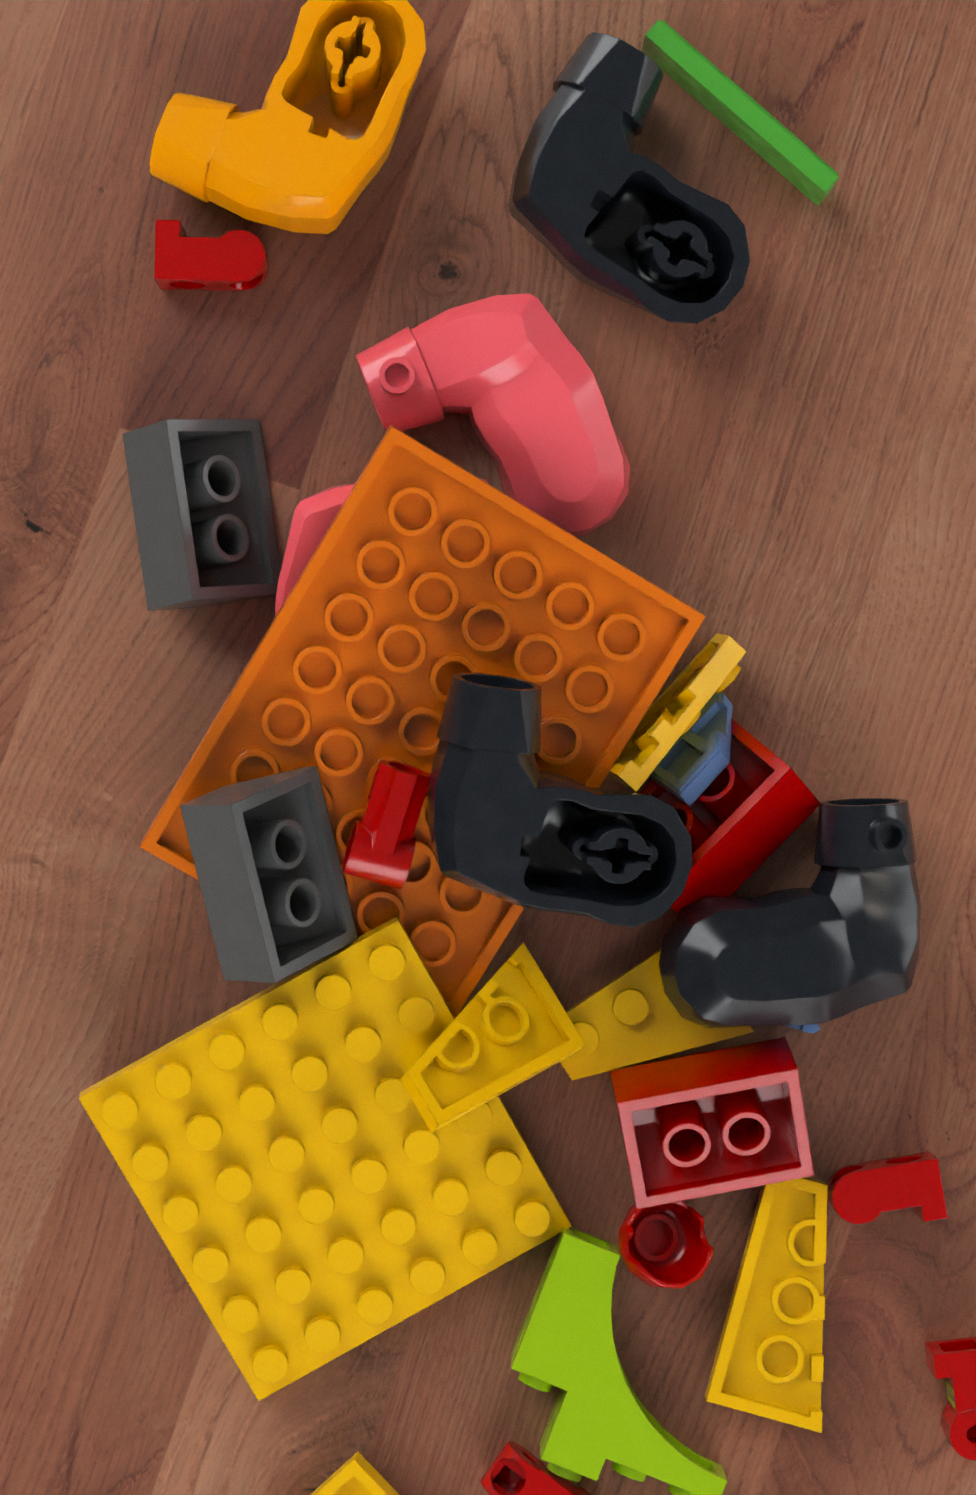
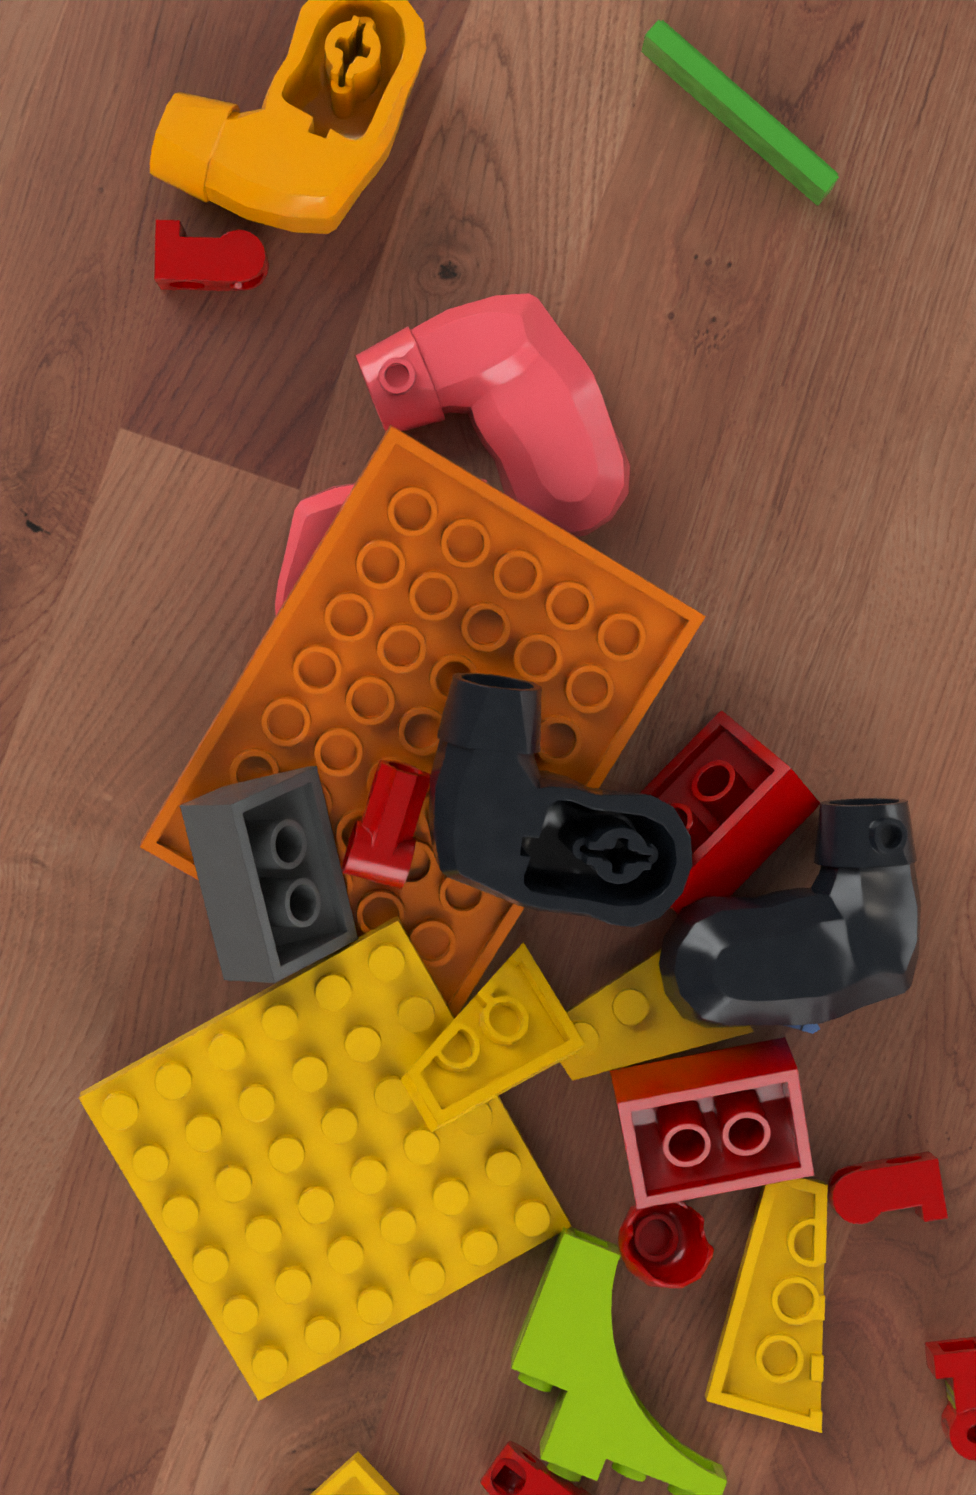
dark grey slope [122,419,281,611] -> none
black piece [508,32,750,324] -> none
yellow wing [609,633,746,792] -> none
medium blue tile [650,692,733,806] -> none

